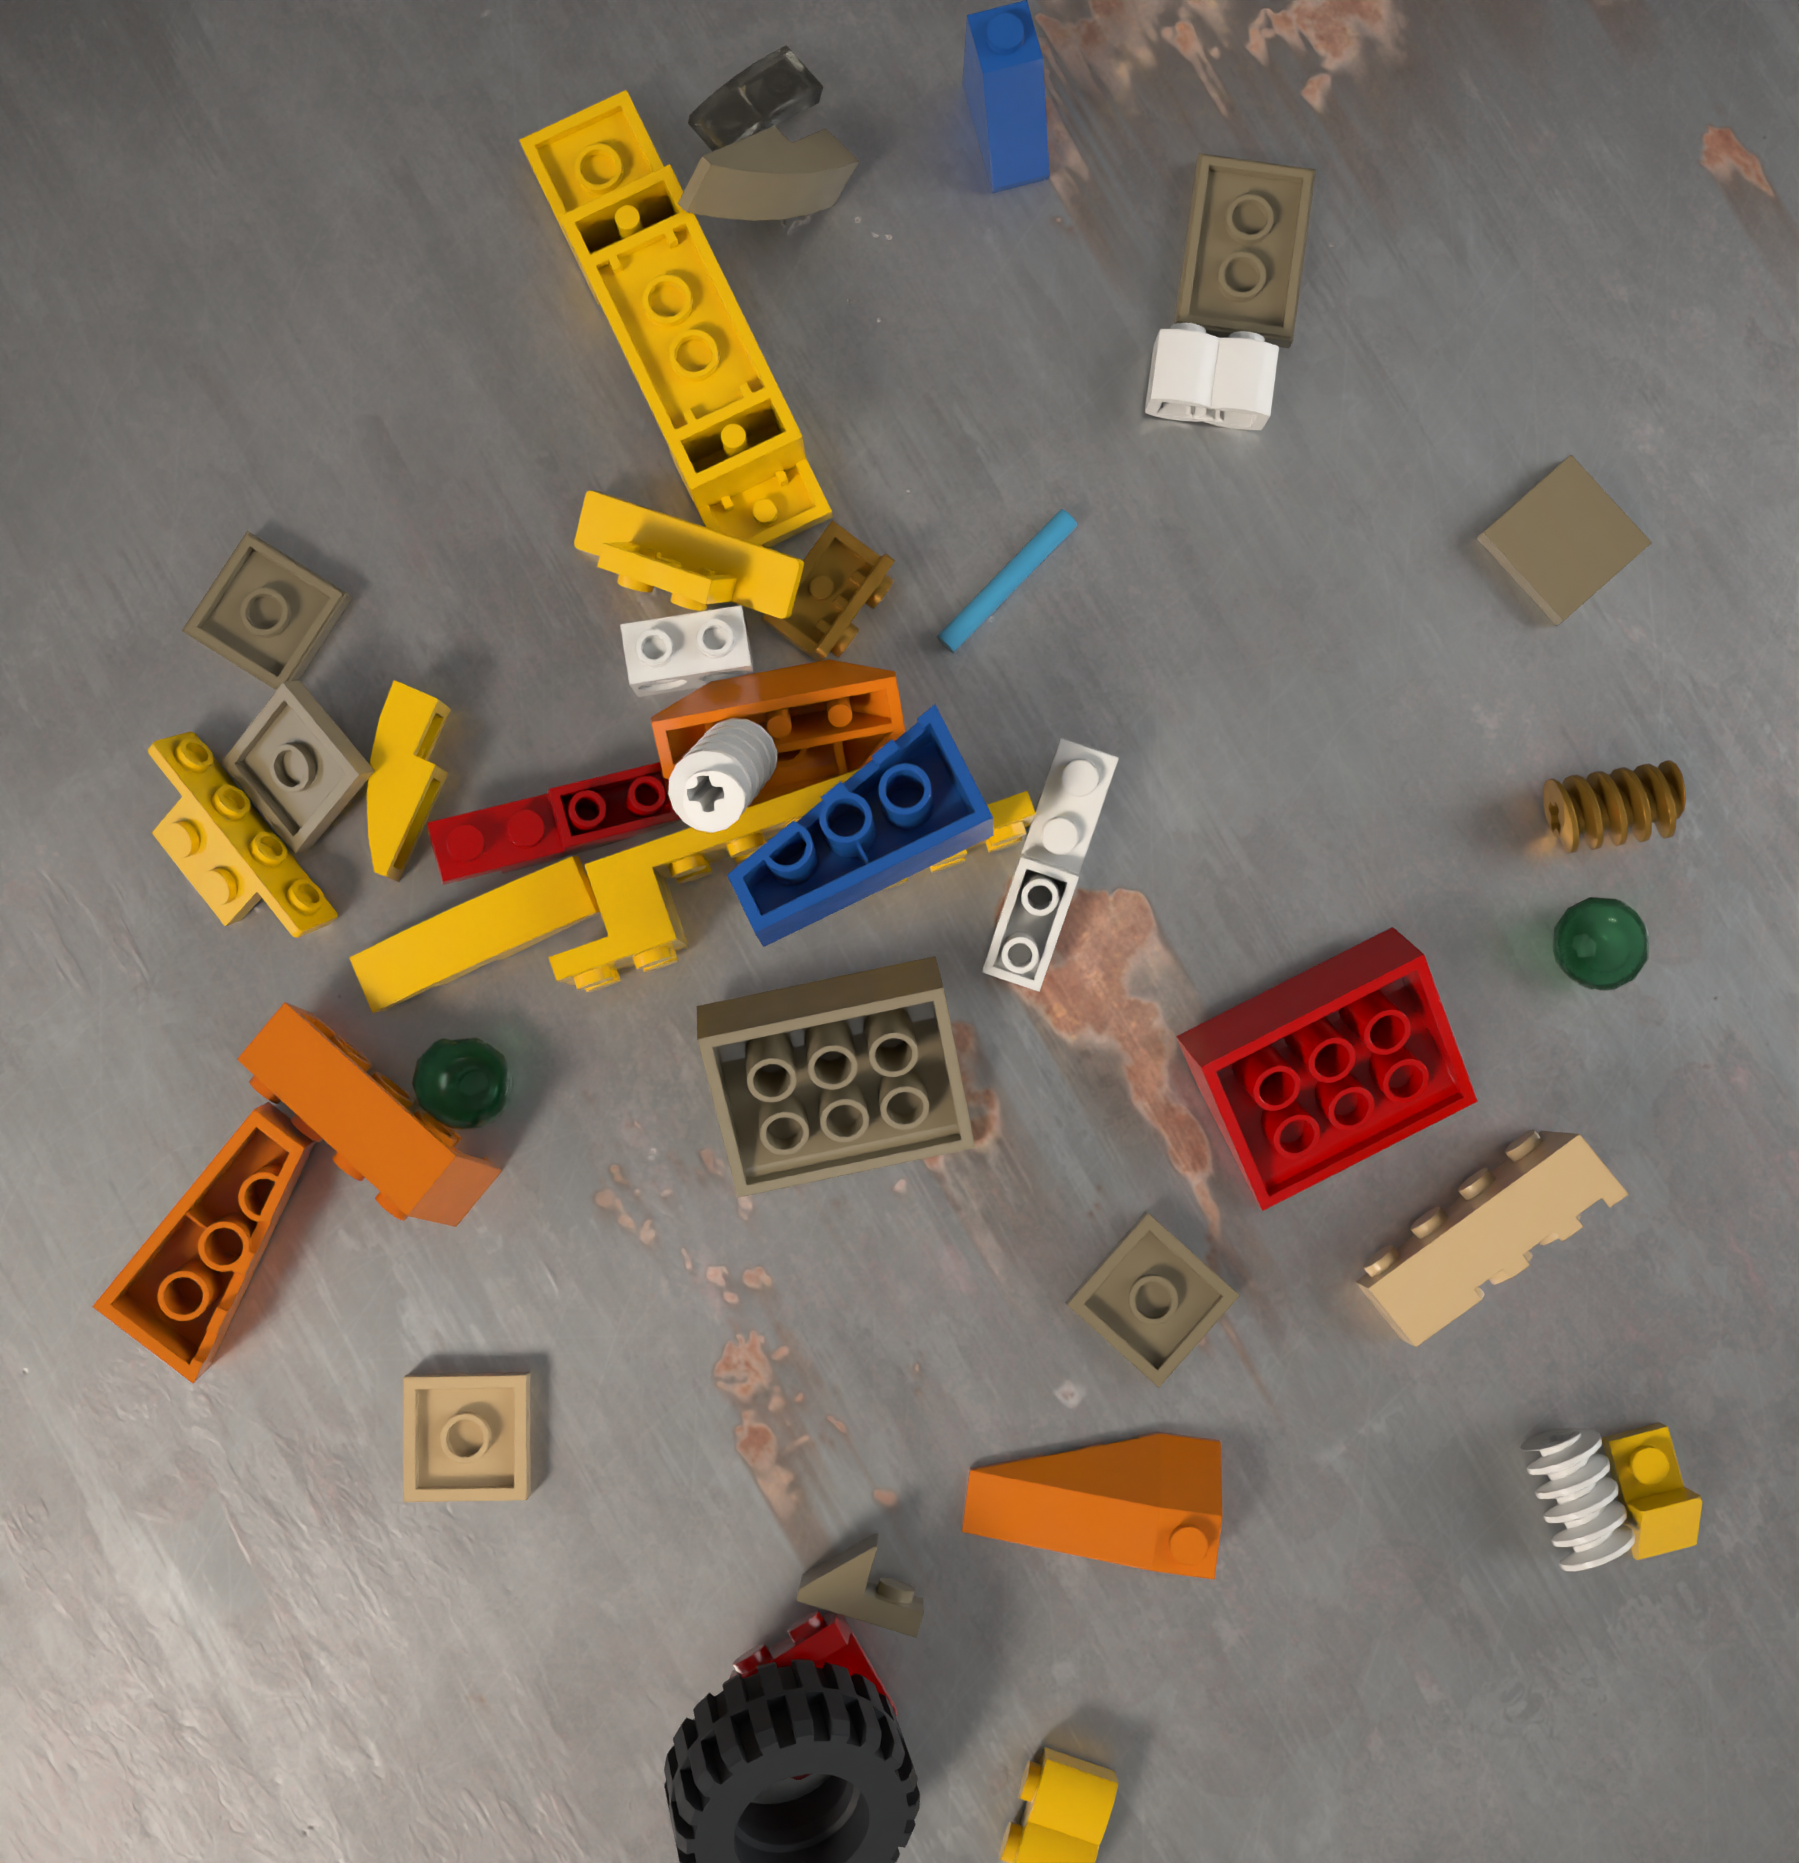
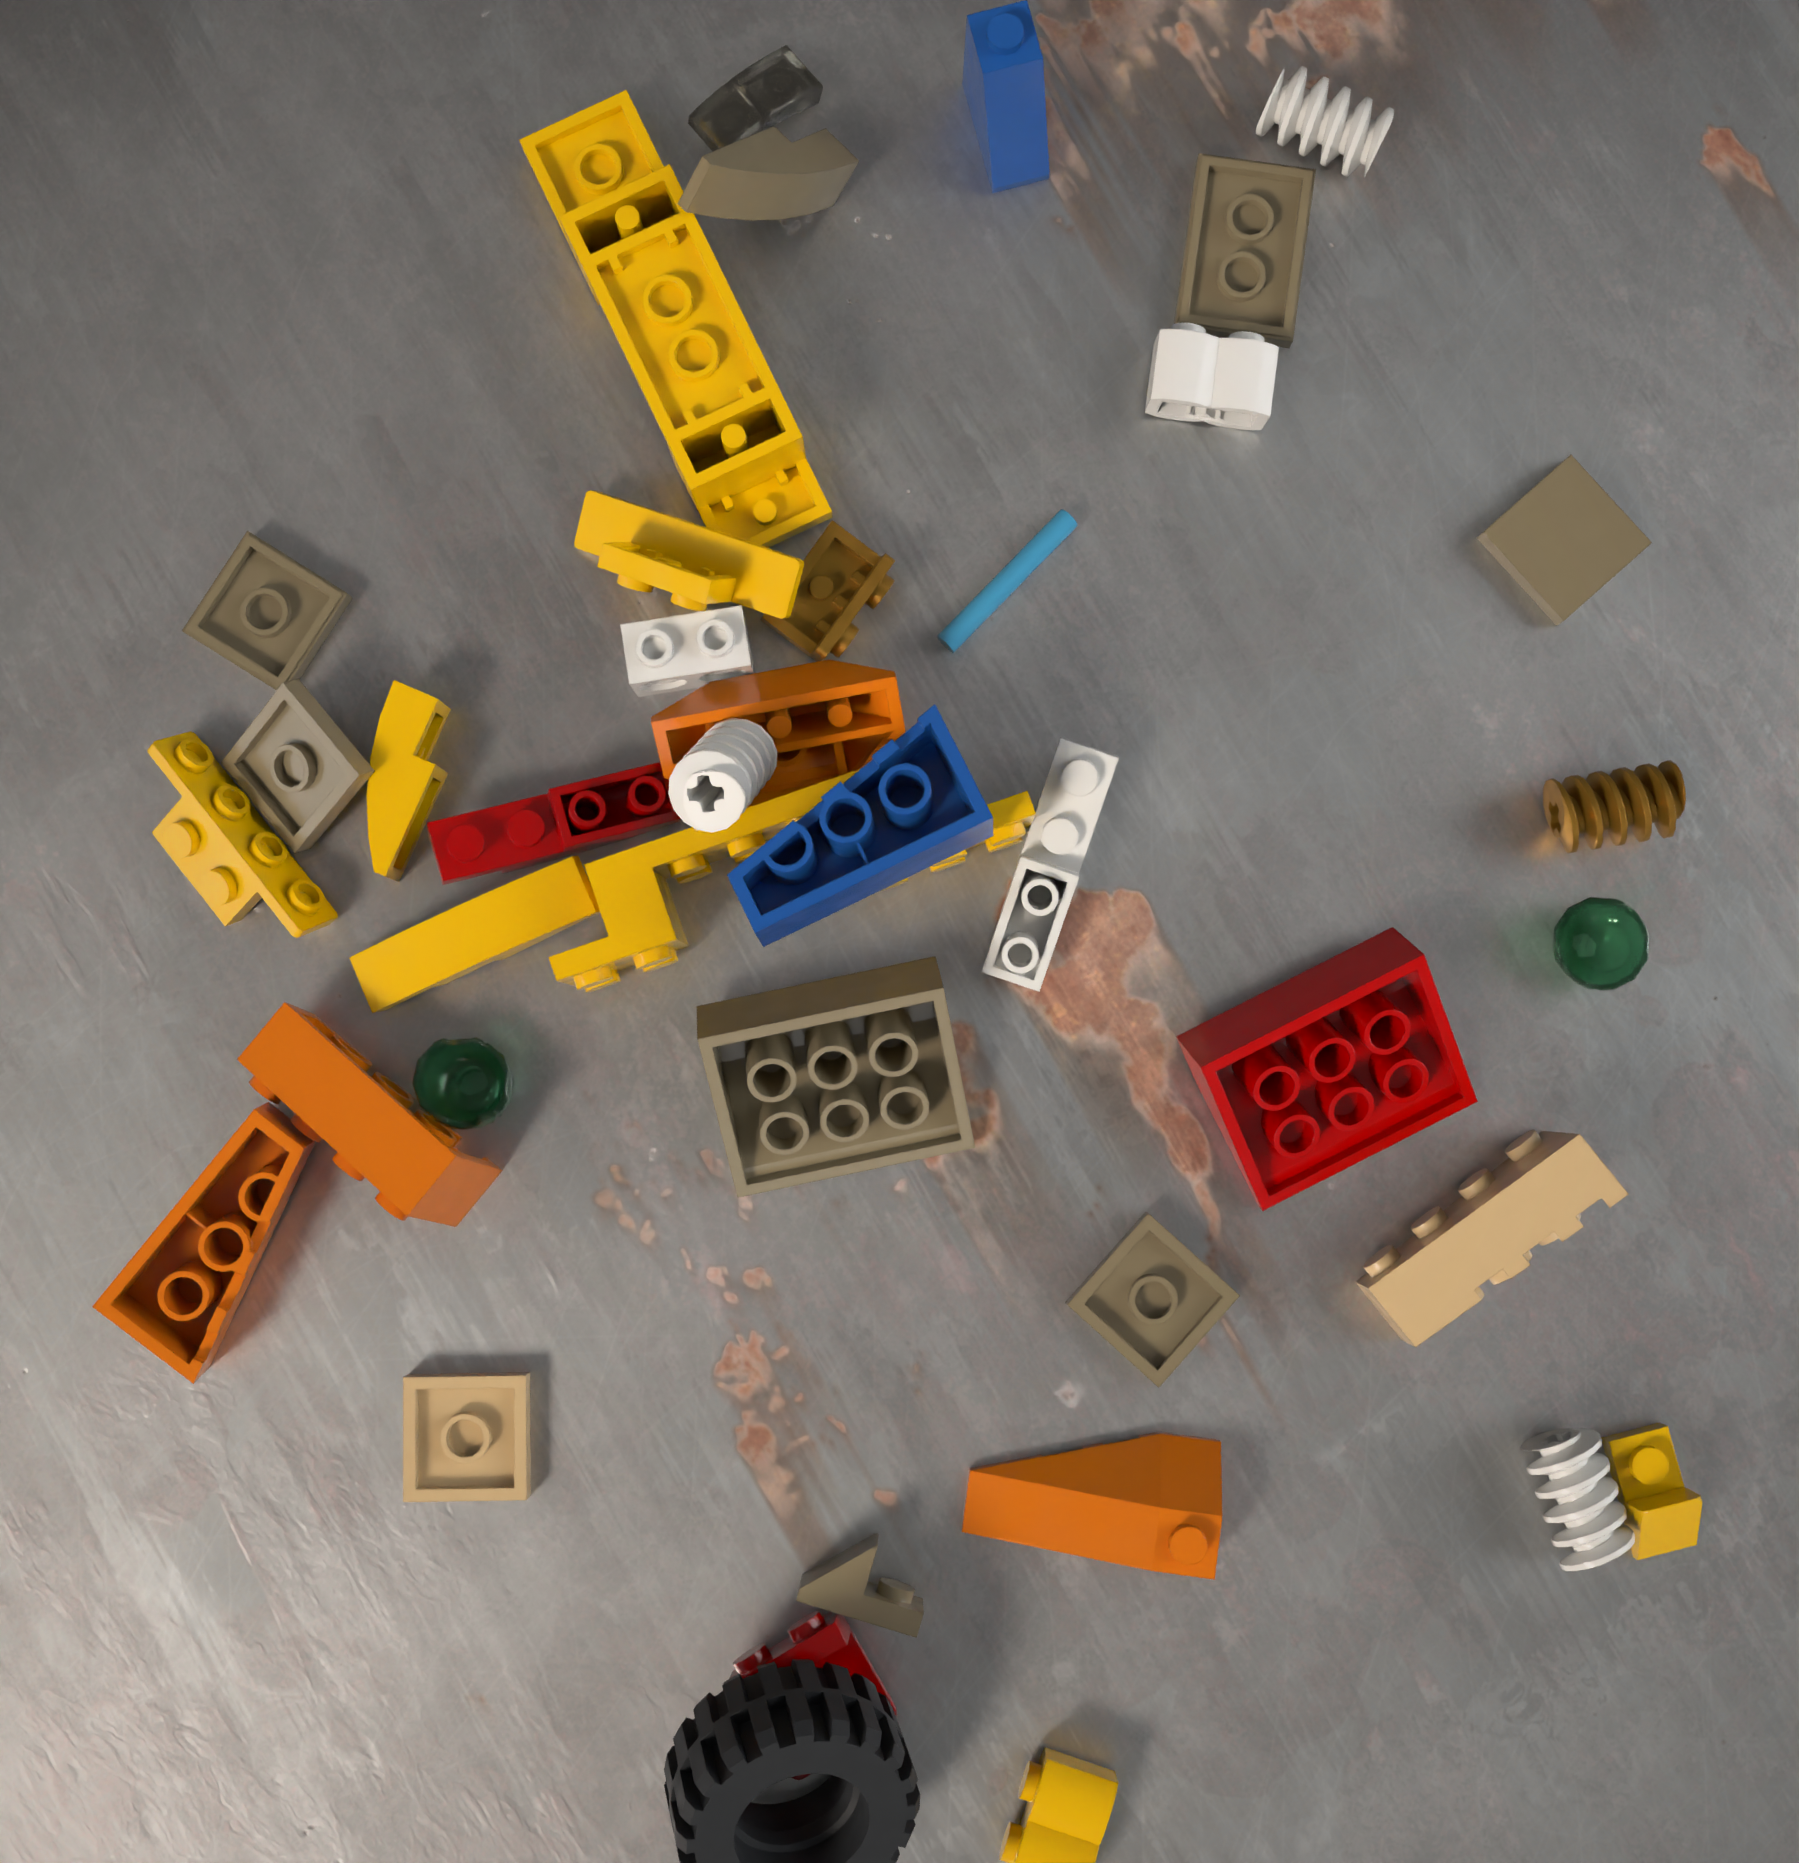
none -> white piece [1256,66,1394,178]

